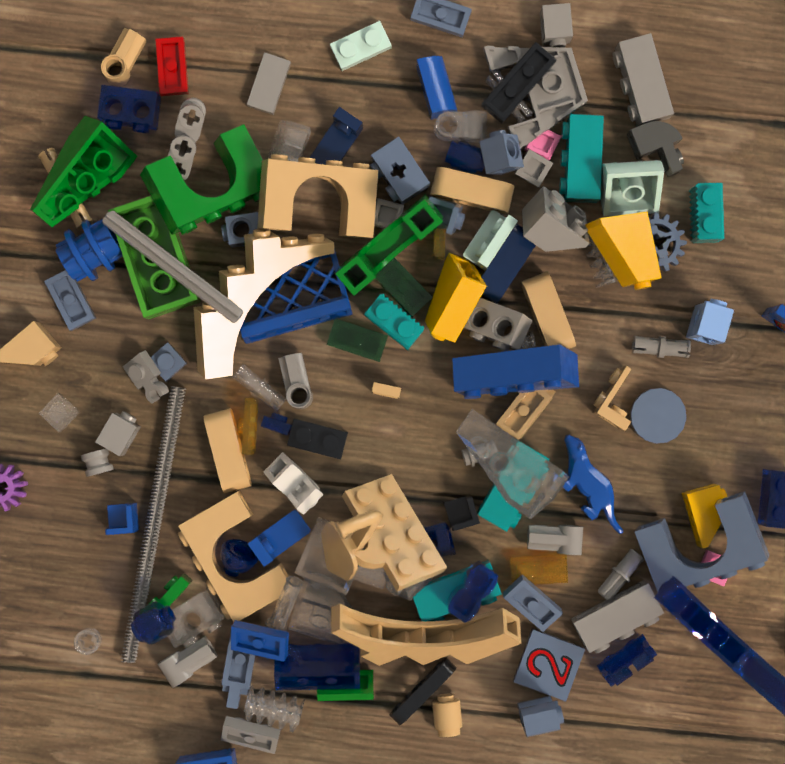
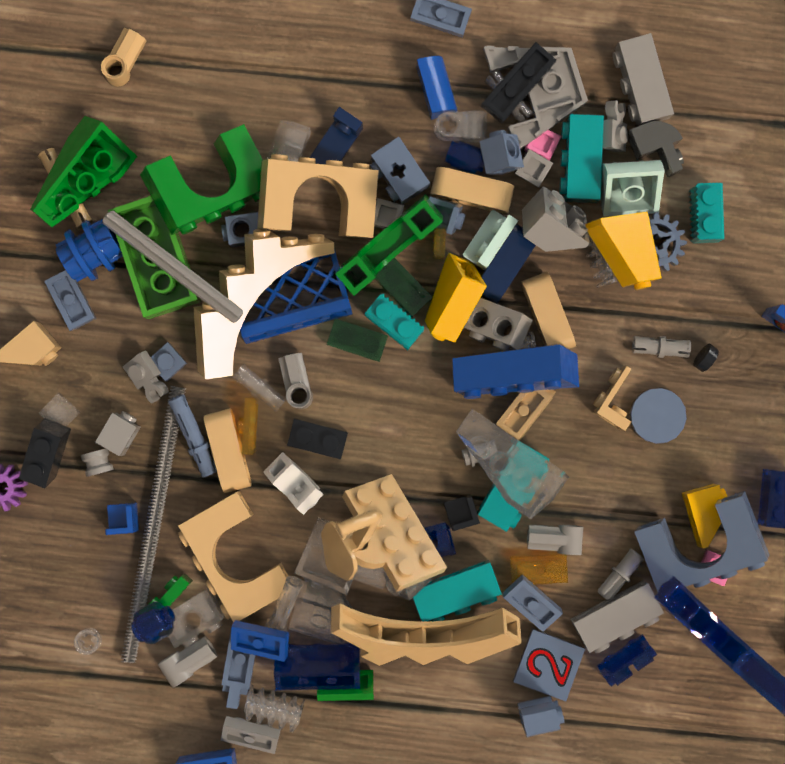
clear blue brick [97,85,161,133] -> none
red plate [155,37,189,96] -> none
light grey axle [168,97,206,181] -> none
clear blue brick [220,539,258,577] -> none
light grey tile [247,52,291,115] -> none
blue bracket [248,509,311,567] -> none
clear blue plate [261,412,292,435] -> none
light aqua plate [330,21,392,71] -> none
tan tile [372,382,401,399] -> none
black beam [389,657,457,725] -> none
tan brick [432,693,463,737] -> none
clear blue brick [447,560,498,623] -> none
light grey brick [540,3,573,47] -> none
blue animal [557,435,623,534] -> none
light blue brick [686,299,734,345] -> none
none -> black brick [18,419,71,488]
none -> sand blue pin [168,394,217,477]
none -> light grey plate [603,101,628,152]
none -> black tile [693,343,719,372]

